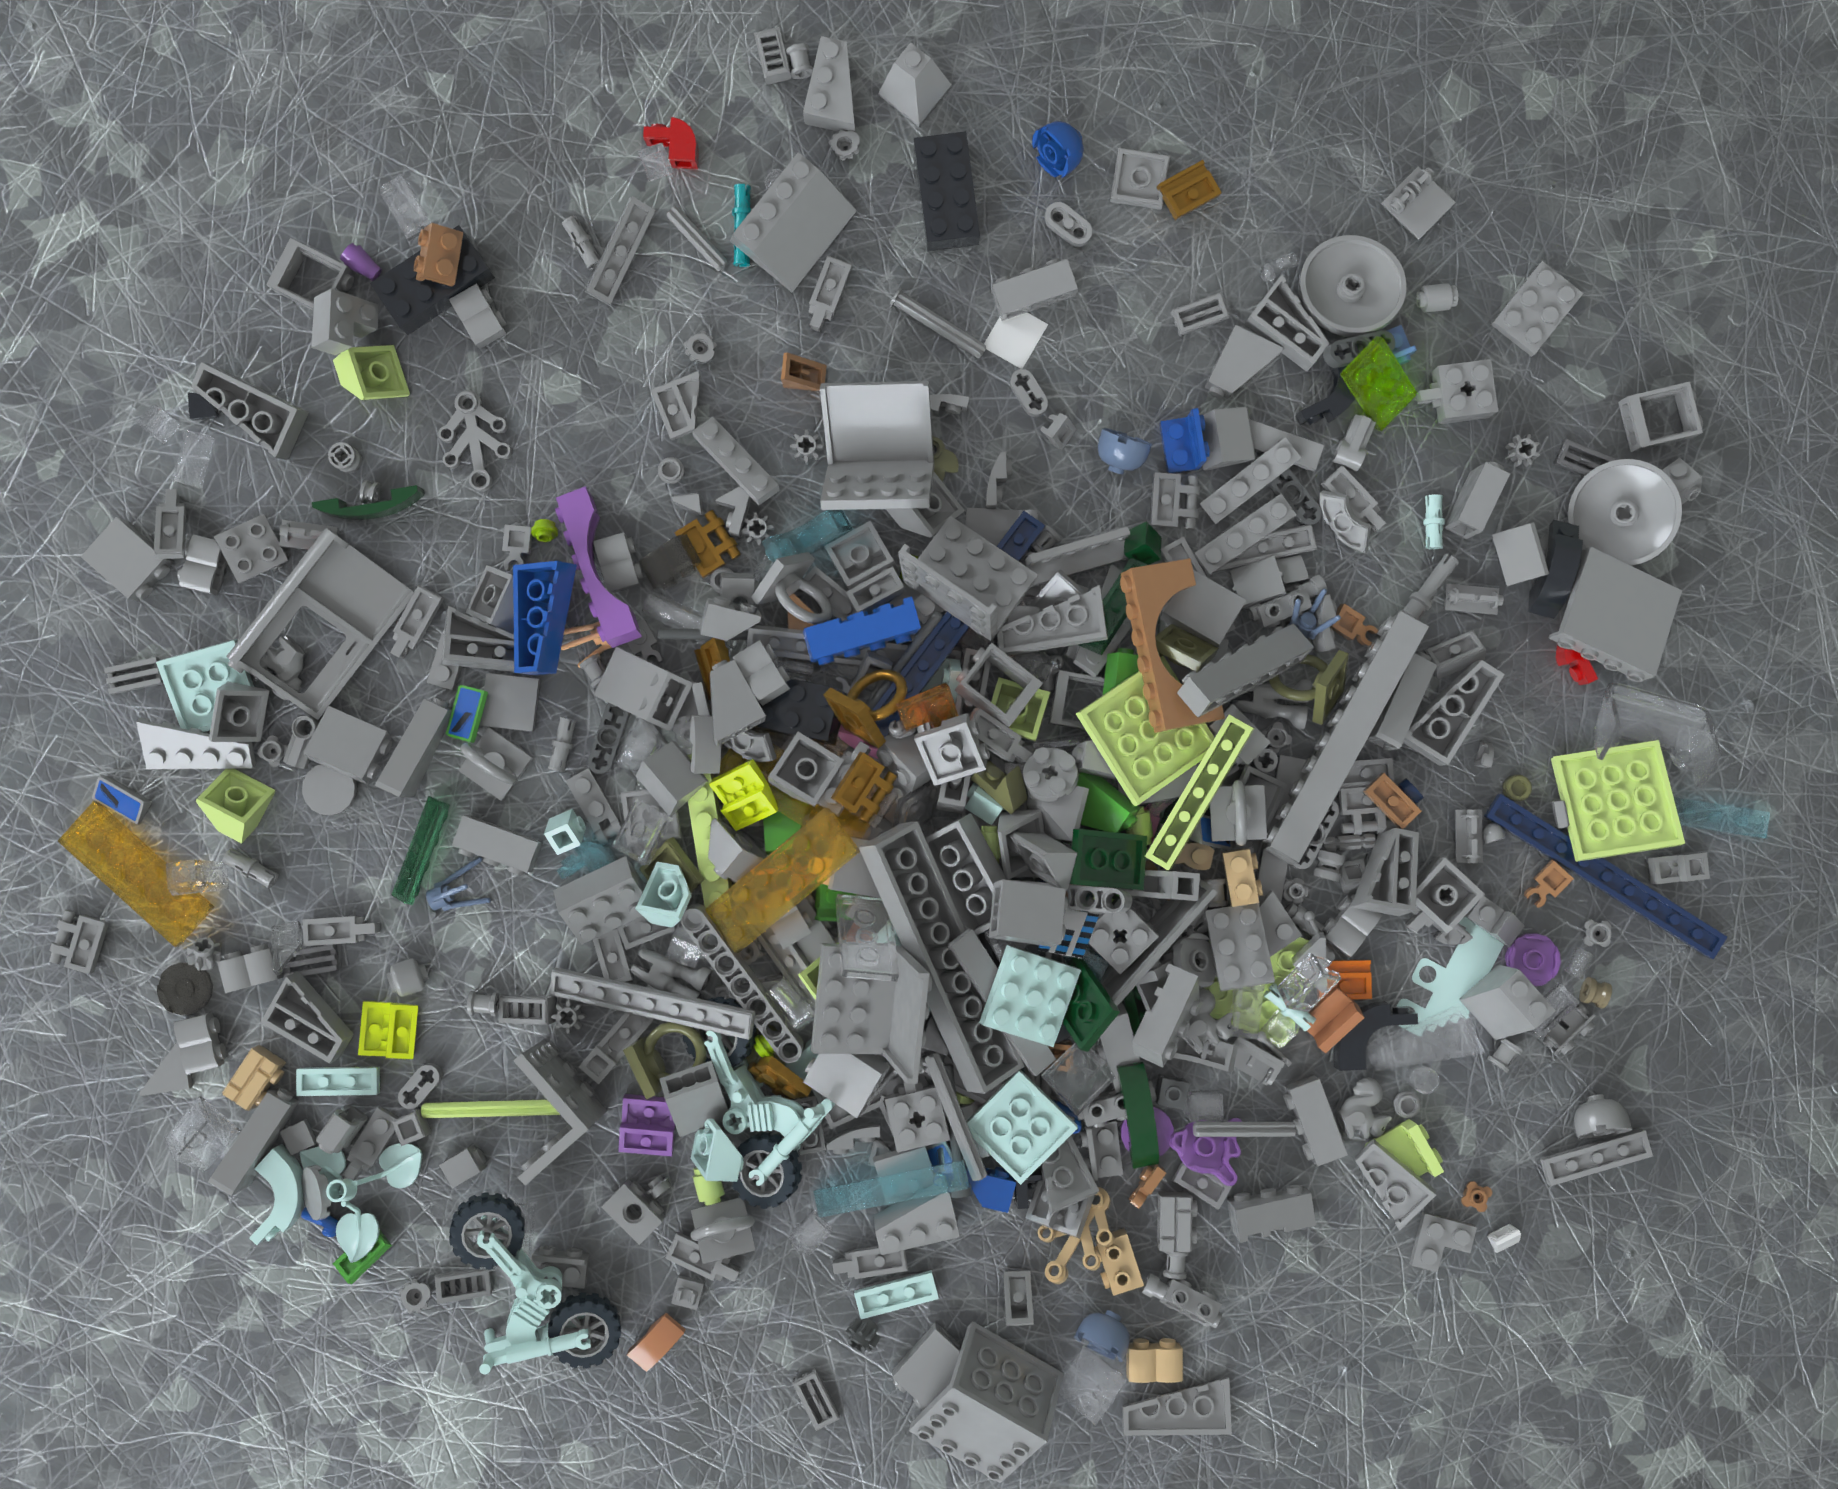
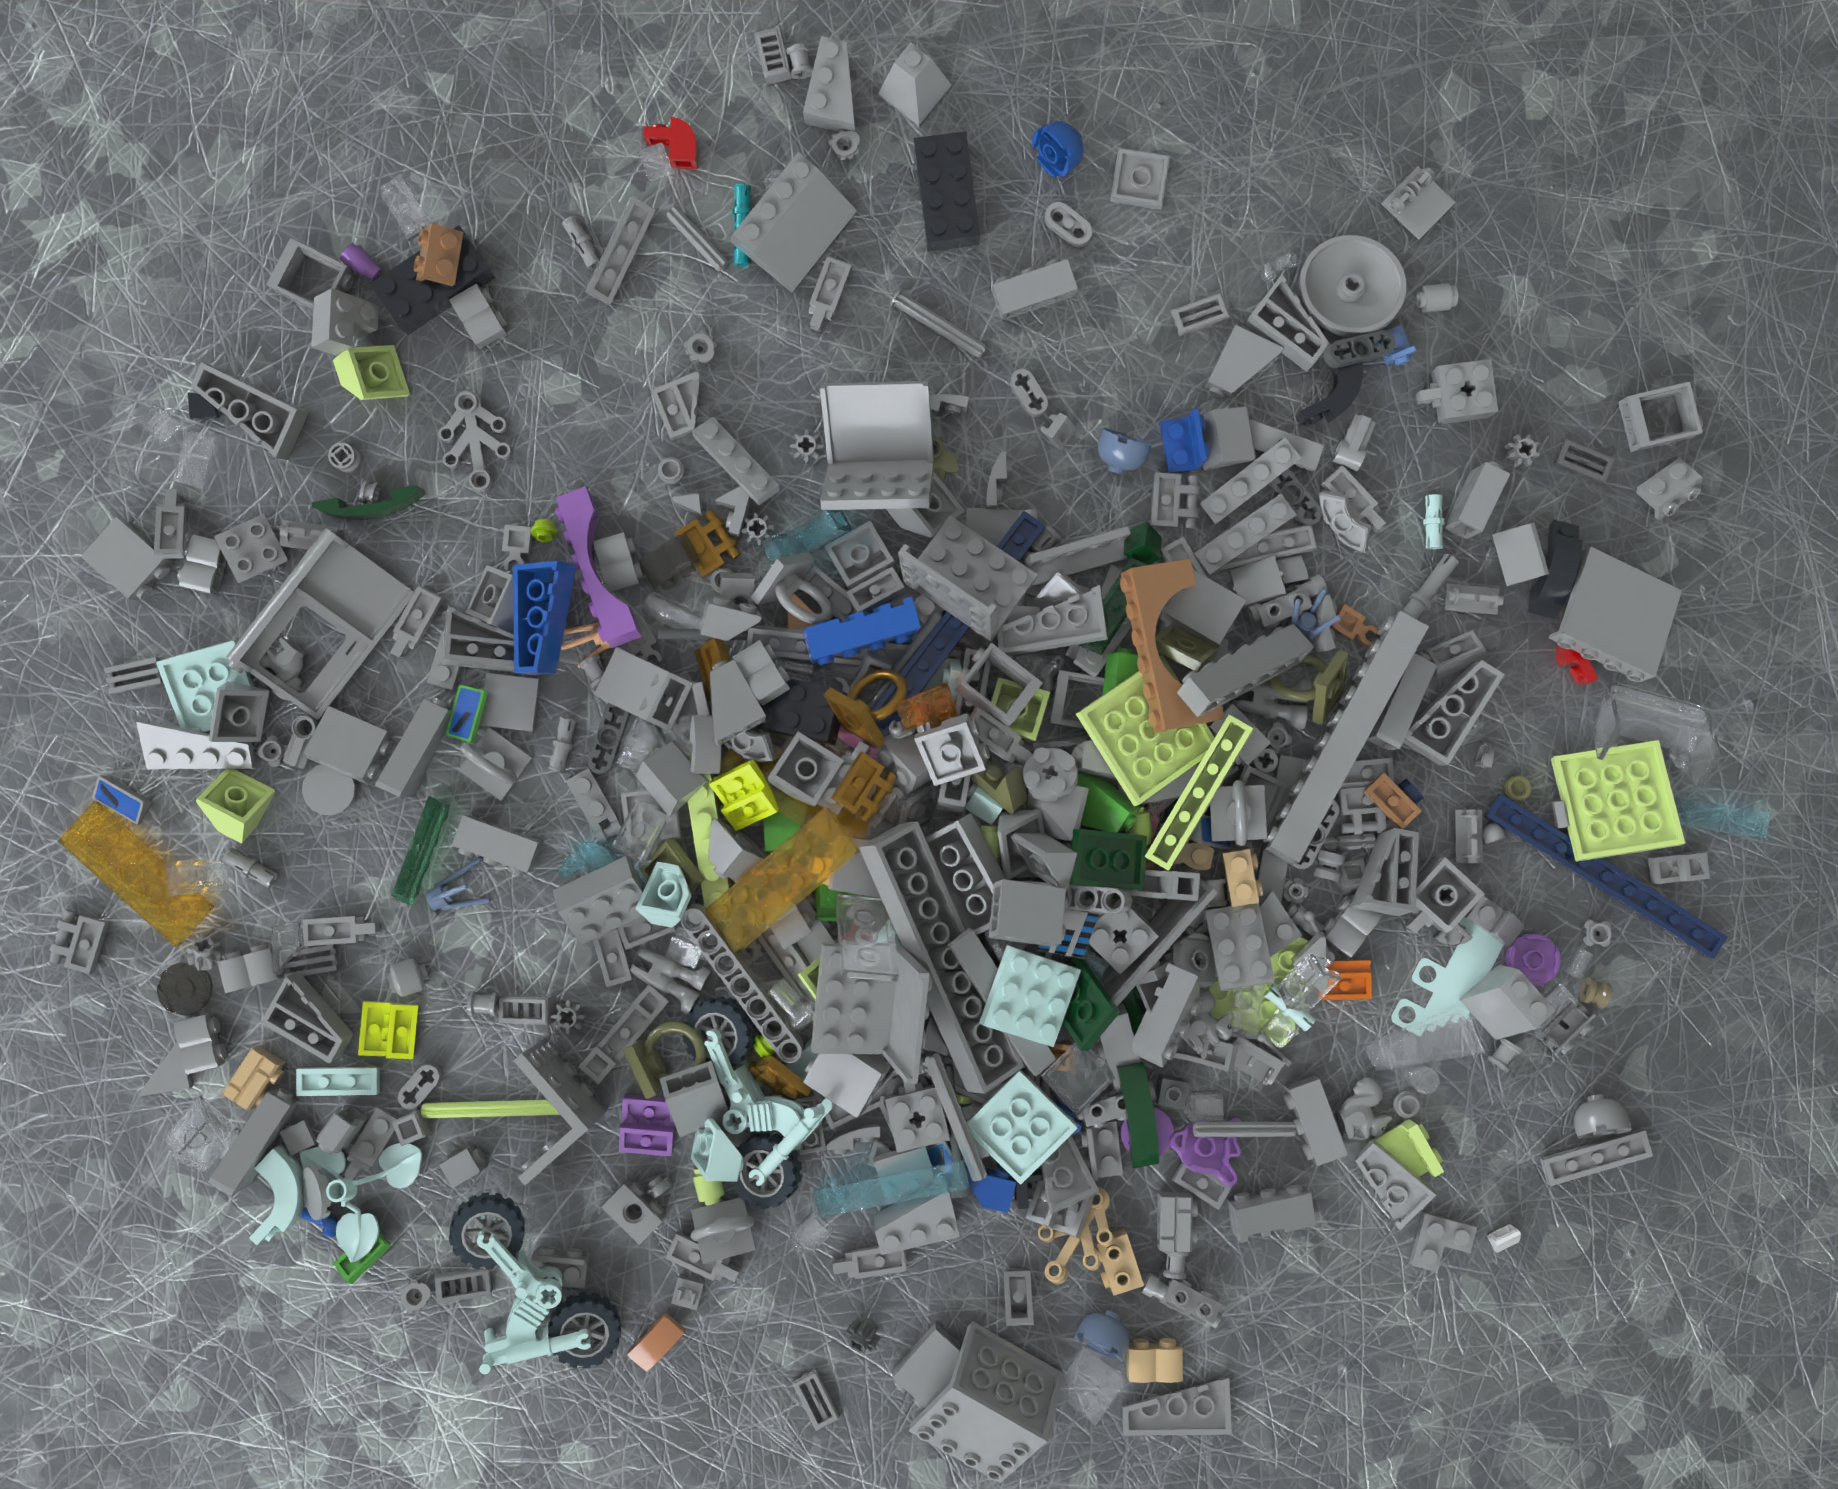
light aqua brick [544,809,586,855] -> none
light grey tile [549,967,755,1040] -> none
medium nougat slope [781,353,827,391] -> none
light aqua plate [854,1270,939,1319] -> none
white sticker [984,313,1048,369] -> none
medium nougat plate [1129,1164,1166,1209] -> none
pearl gold plate [1156,160,1222,220] -> none
nougat panel [1303,987,1365,1053] -> none
black arch [1334,1001,1418,1071] -> none
clear neon green plate [1340,336,1417,431] -> none
medium nougat plate [1461,1181,1492,1212] -> none
light grey plate [1490,261,1583,357] -> none
medium nougat plate [1524,859,1574,908] -> none
light grey dish [1568,459,1682,566] -> none

